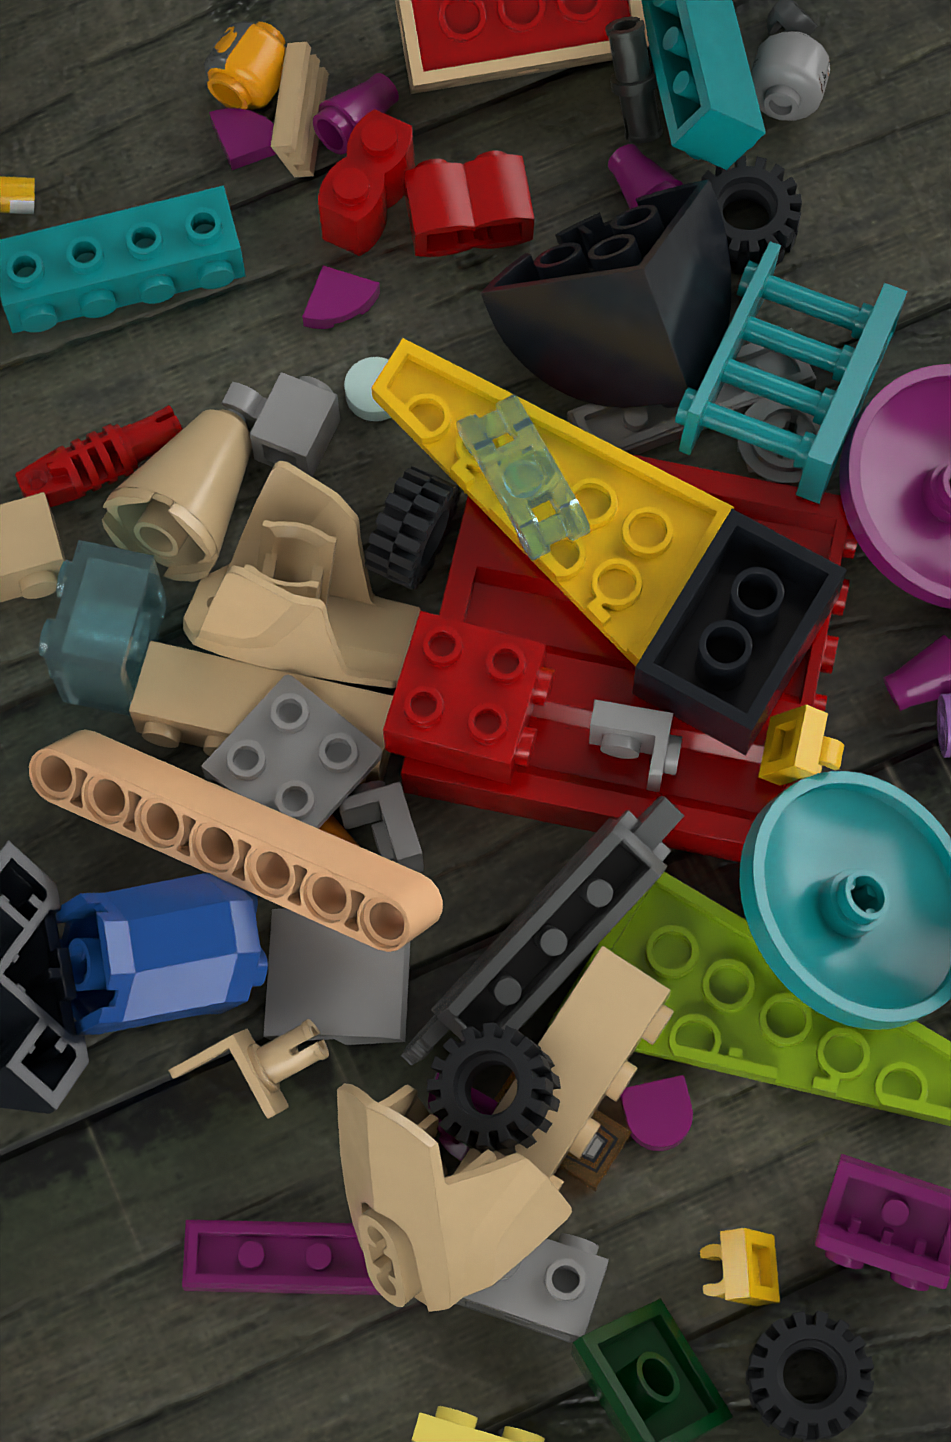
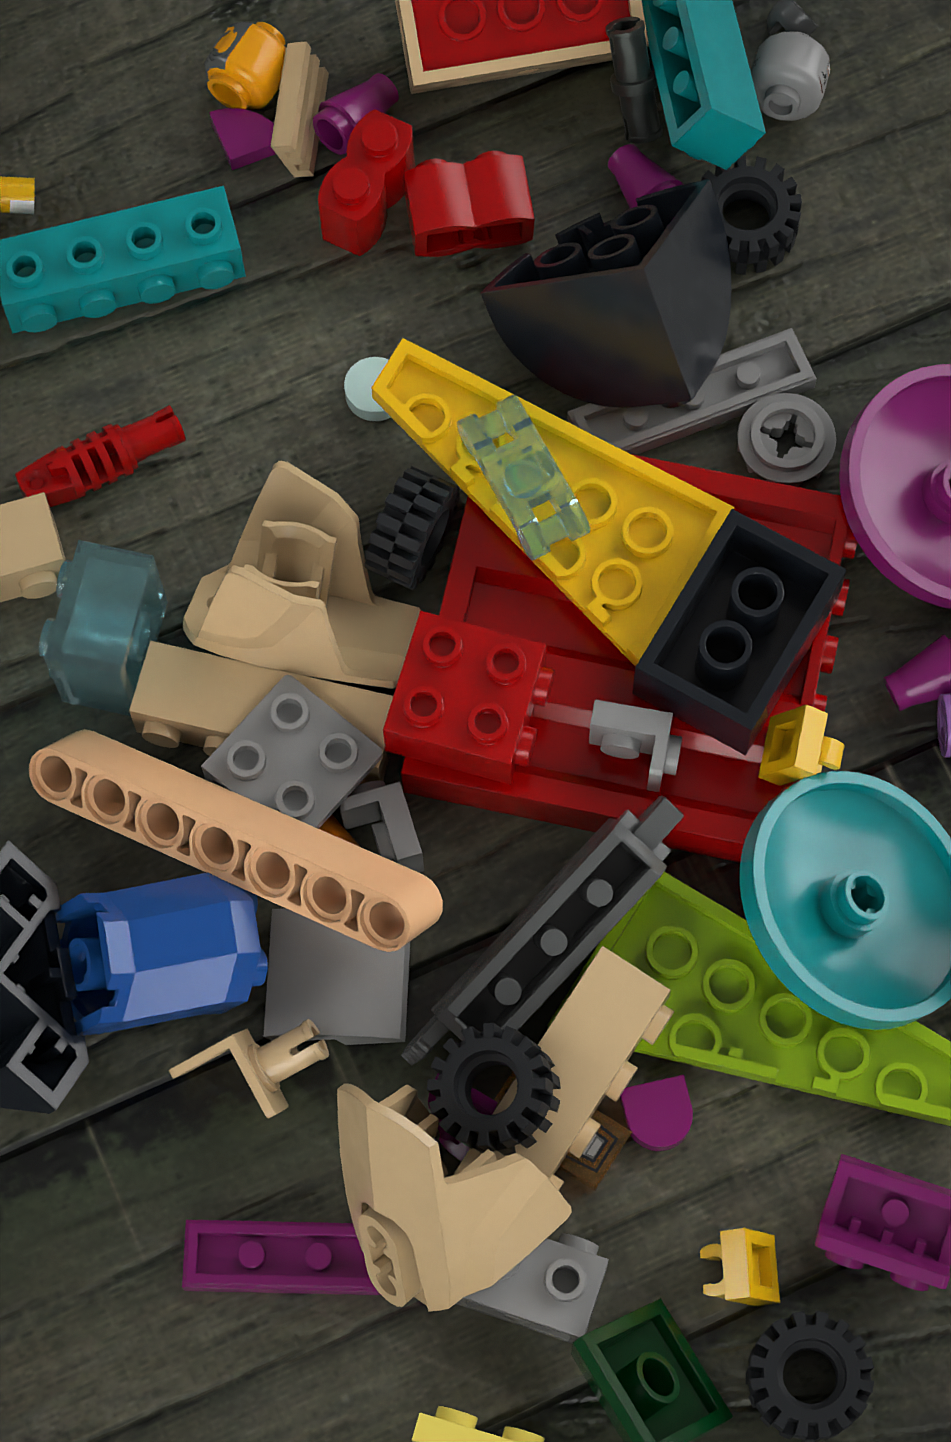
tan cone [102,409,252,582] -> none
light grey brick [222,372,341,477] -> none
magenta tile [302,266,380,329] -> none
teal fence [675,241,908,504] -> none

